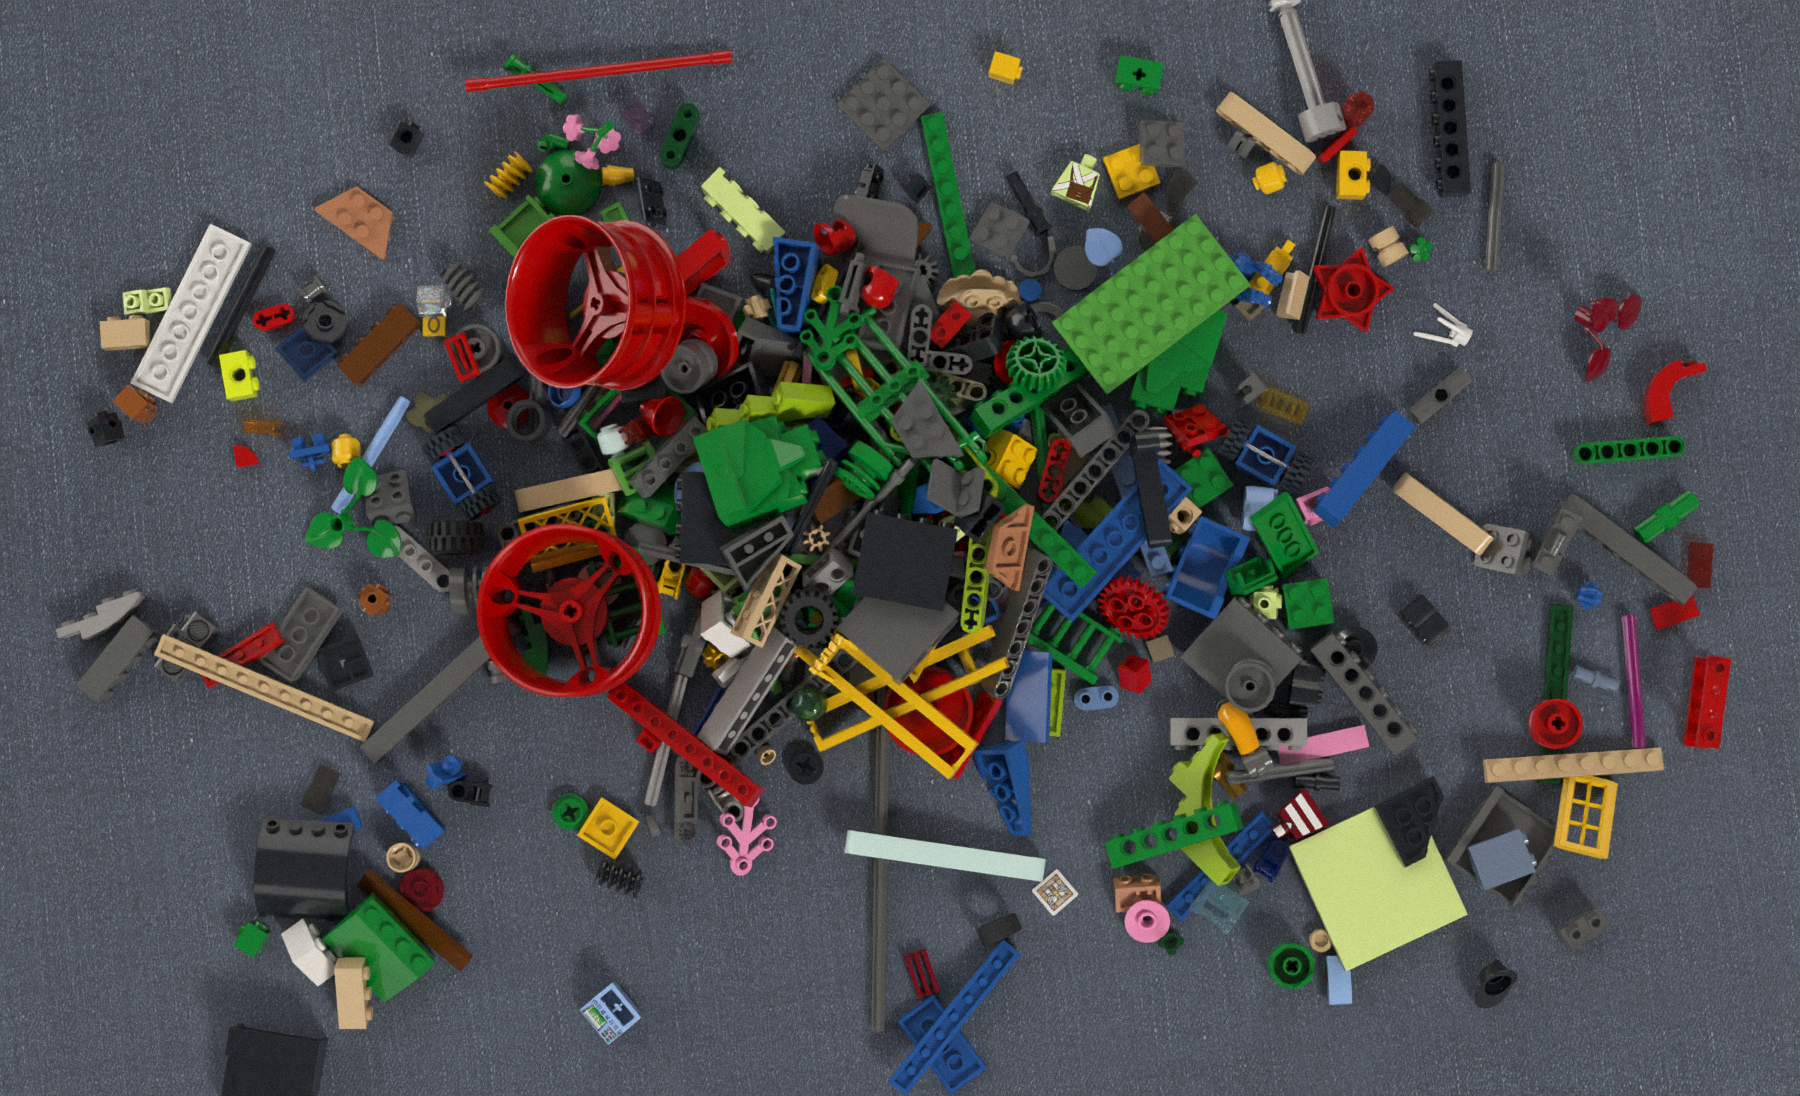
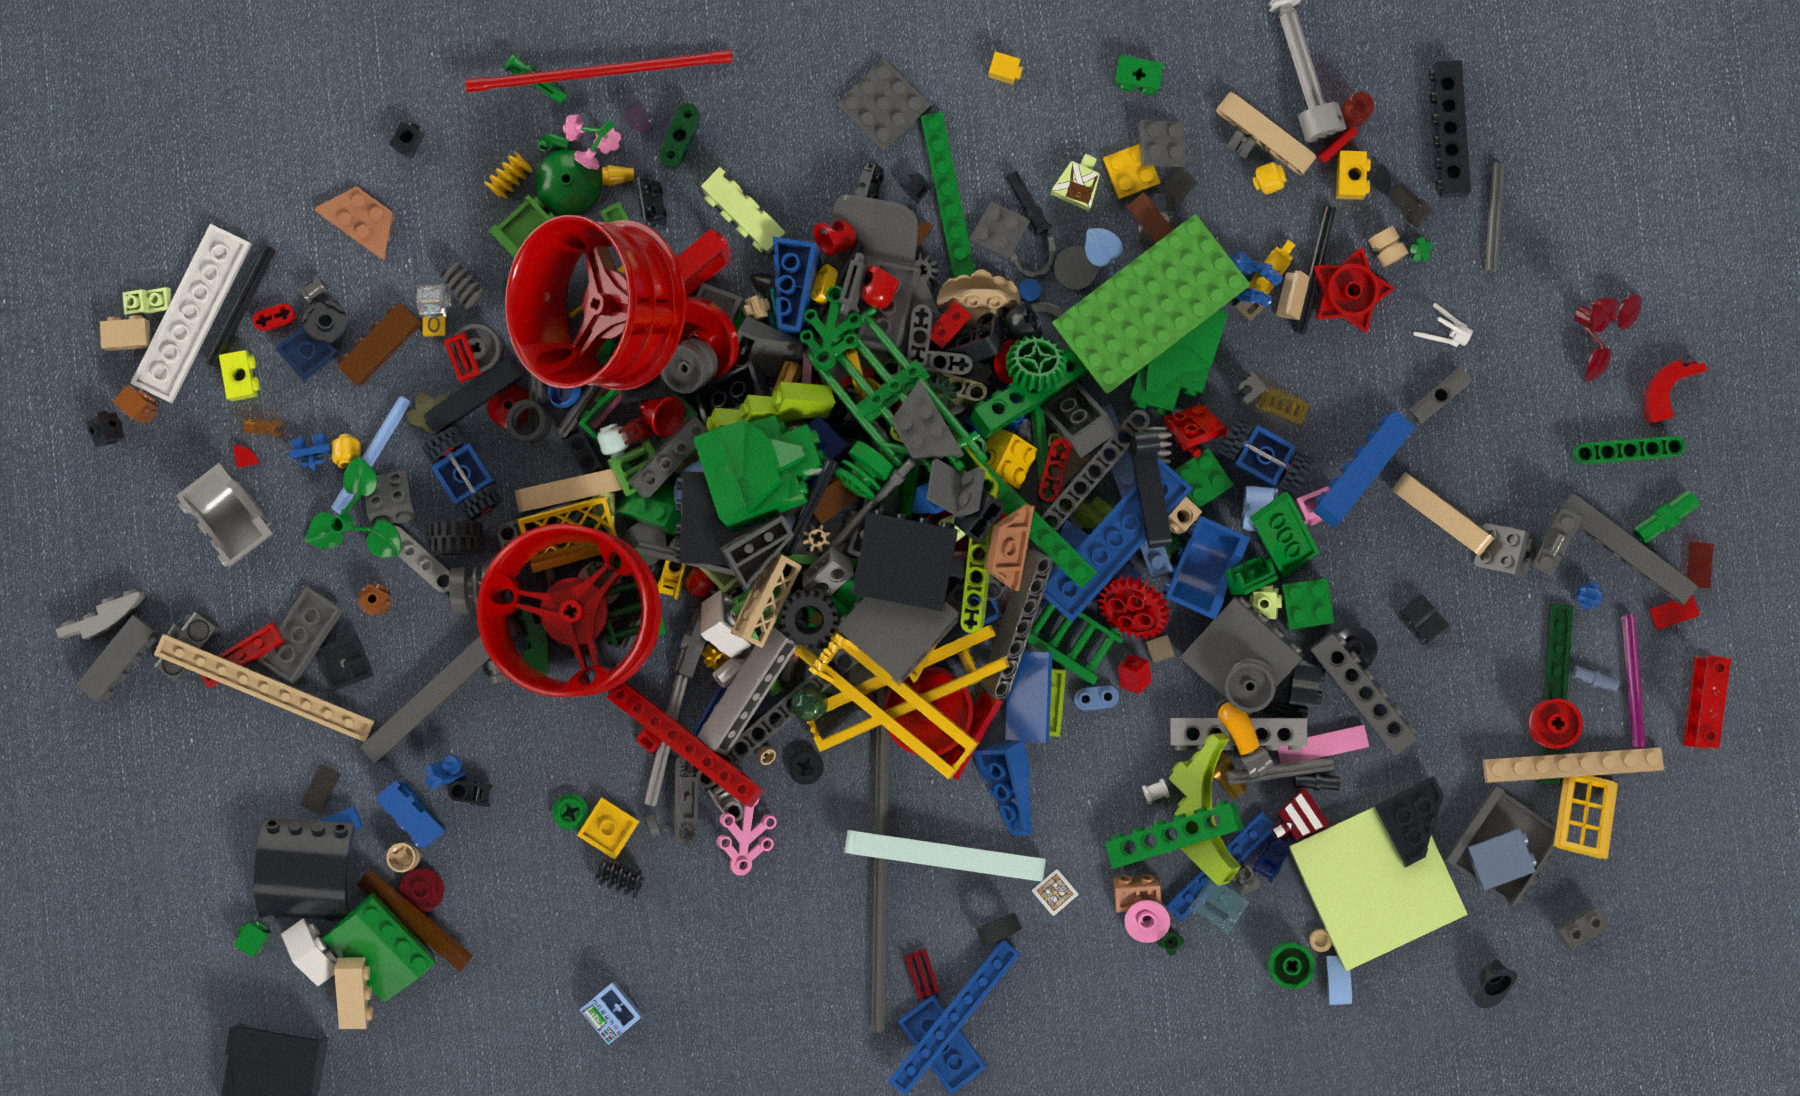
none -> light grey cylinder [176,463,275,567]
none -> white bush [1141,778,1170,805]

